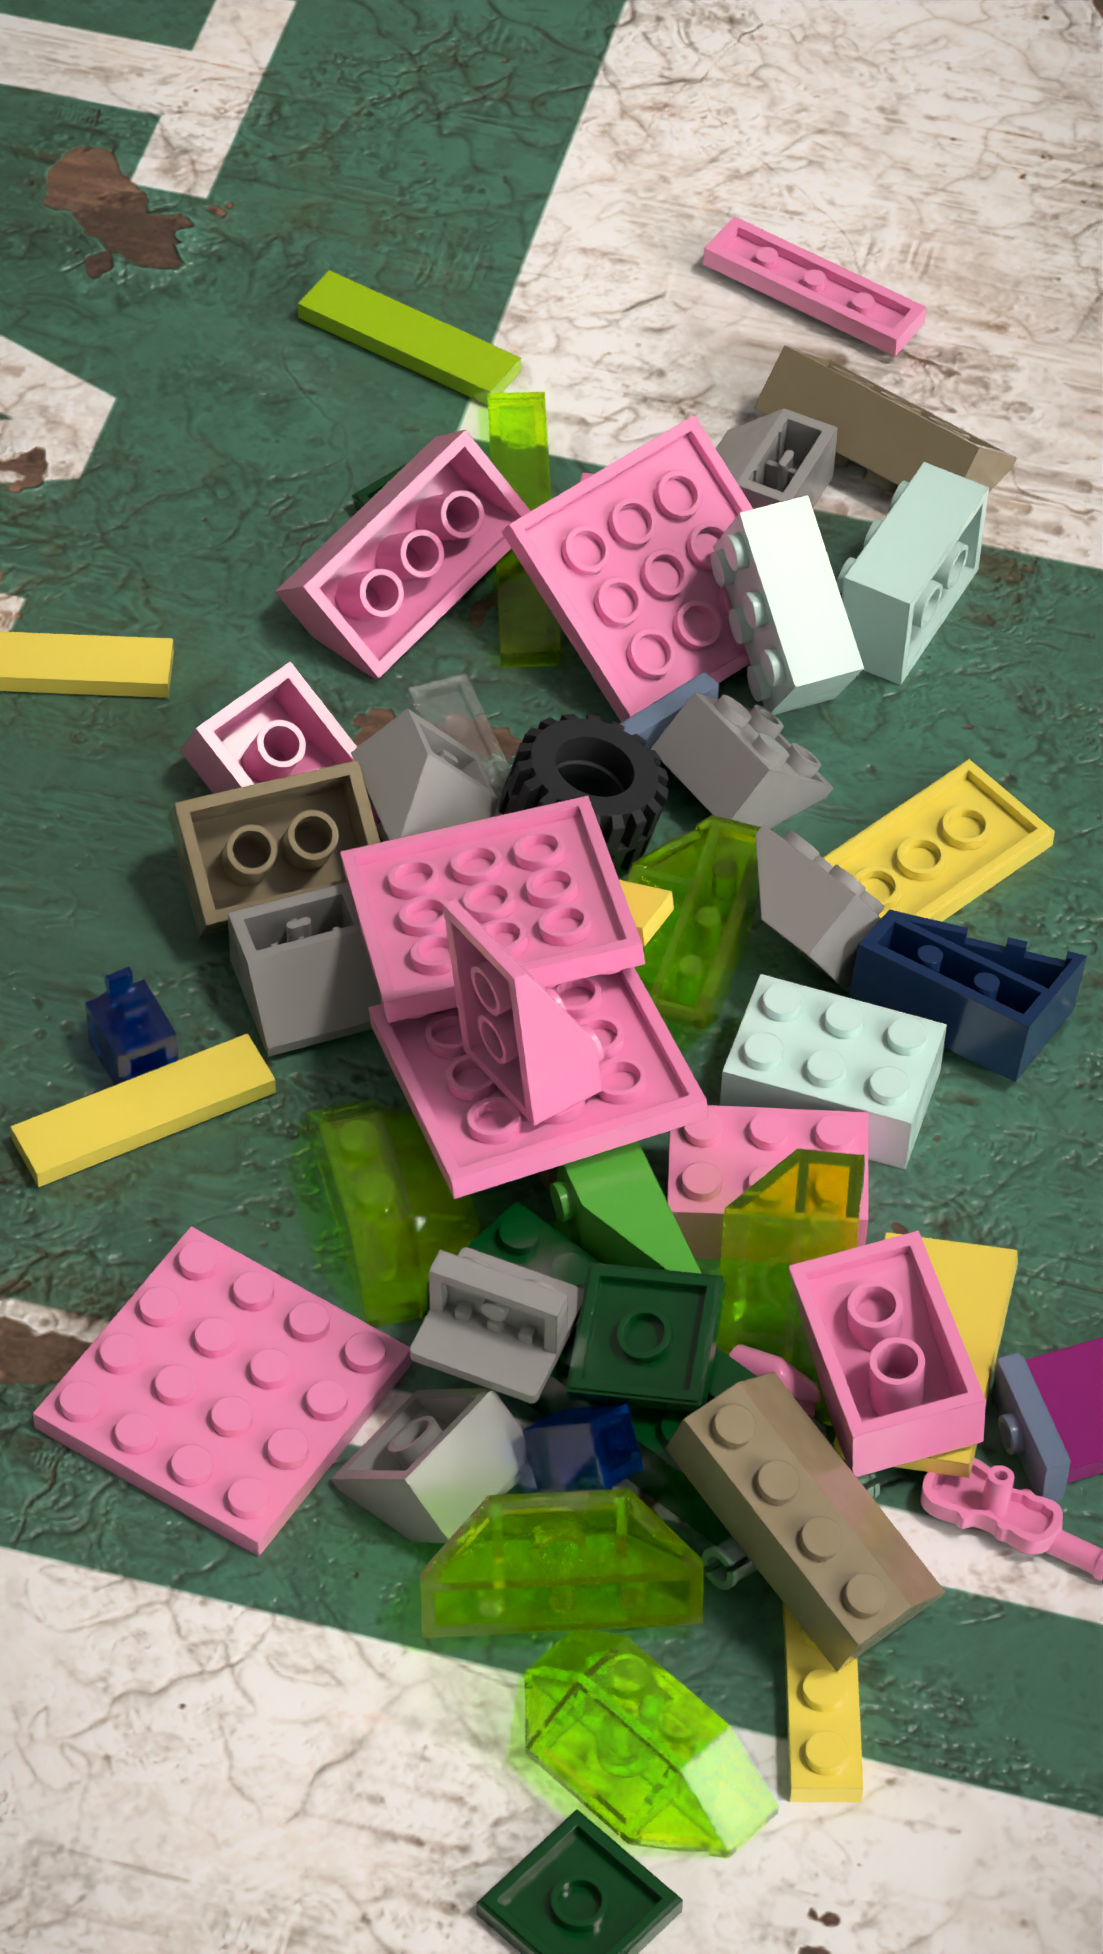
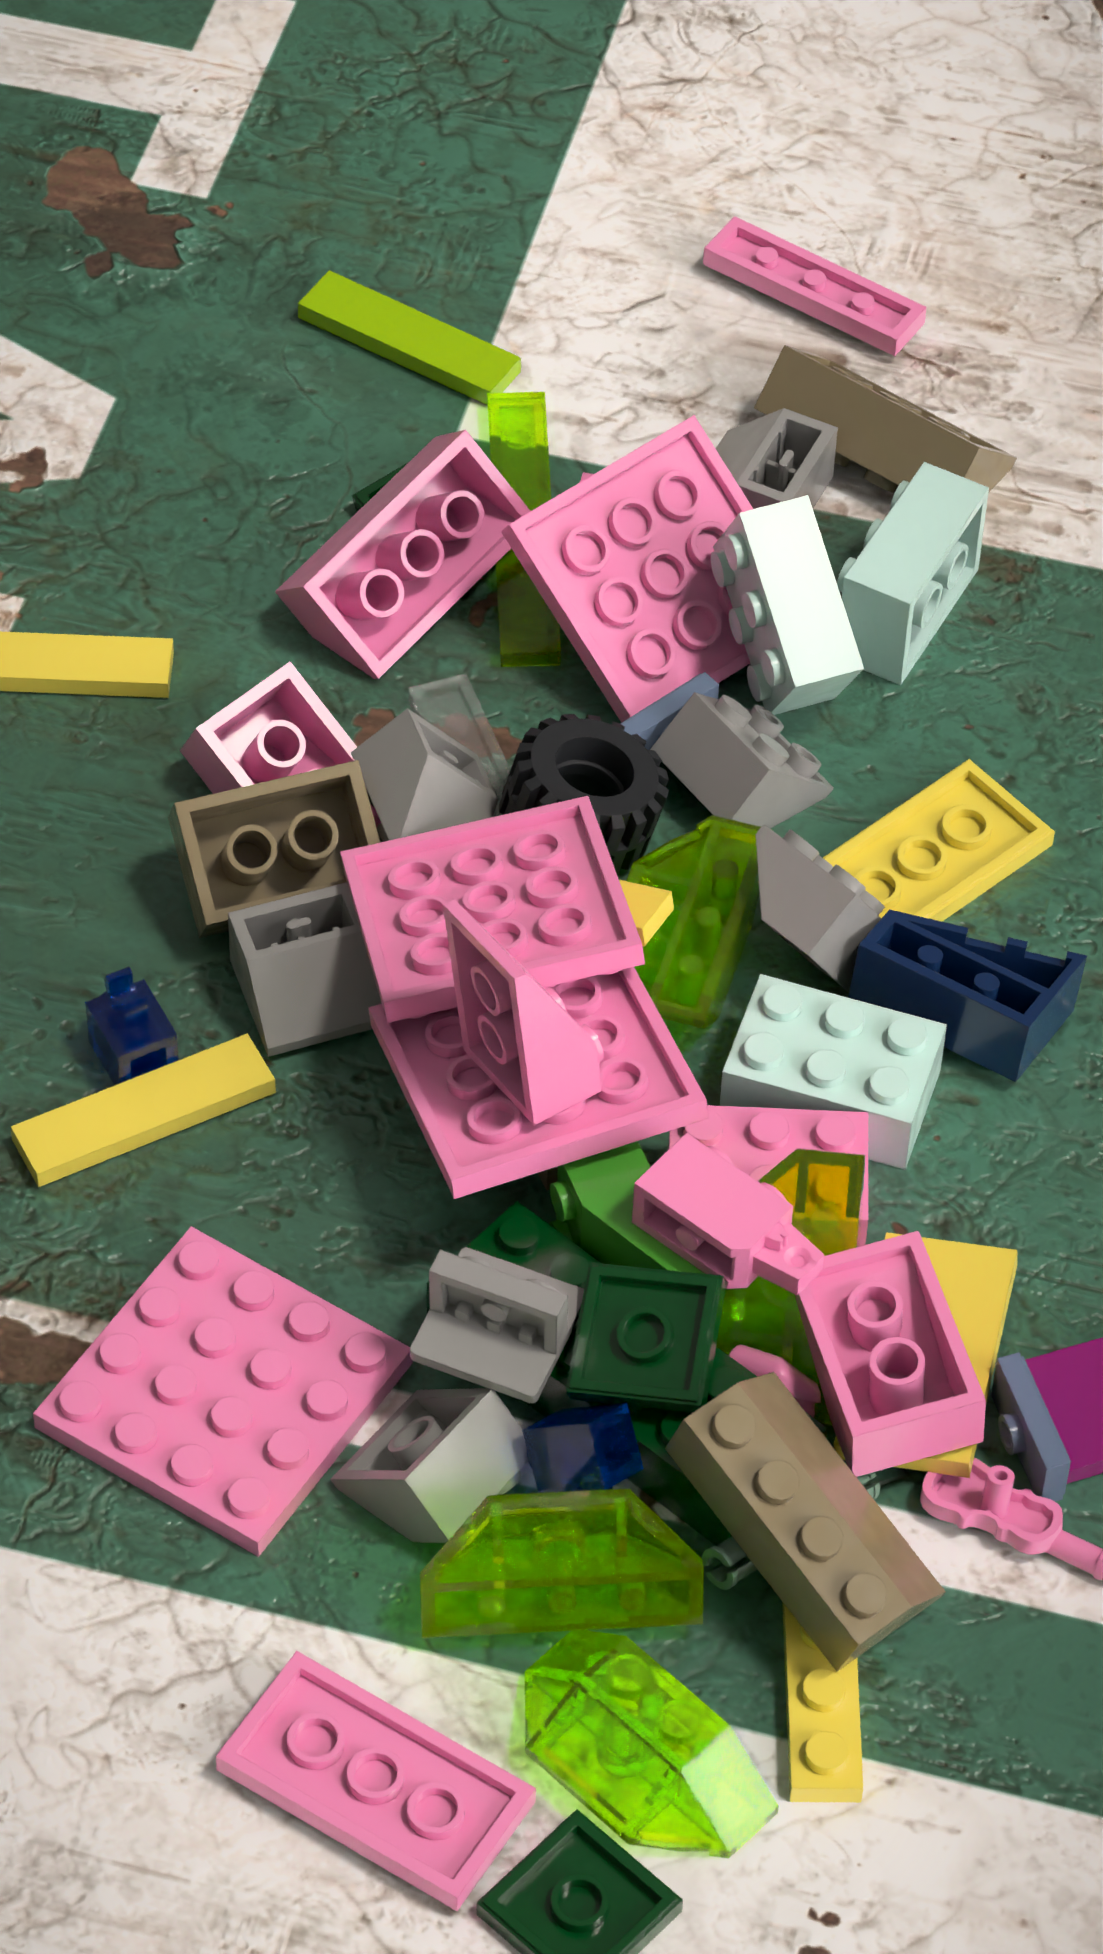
clear neon green wedge [305,1099,480,1328] -> none
none -> bright pink plate [216,1651,536,1911]
none -> bright pink hinge [632,1133,824,1295]

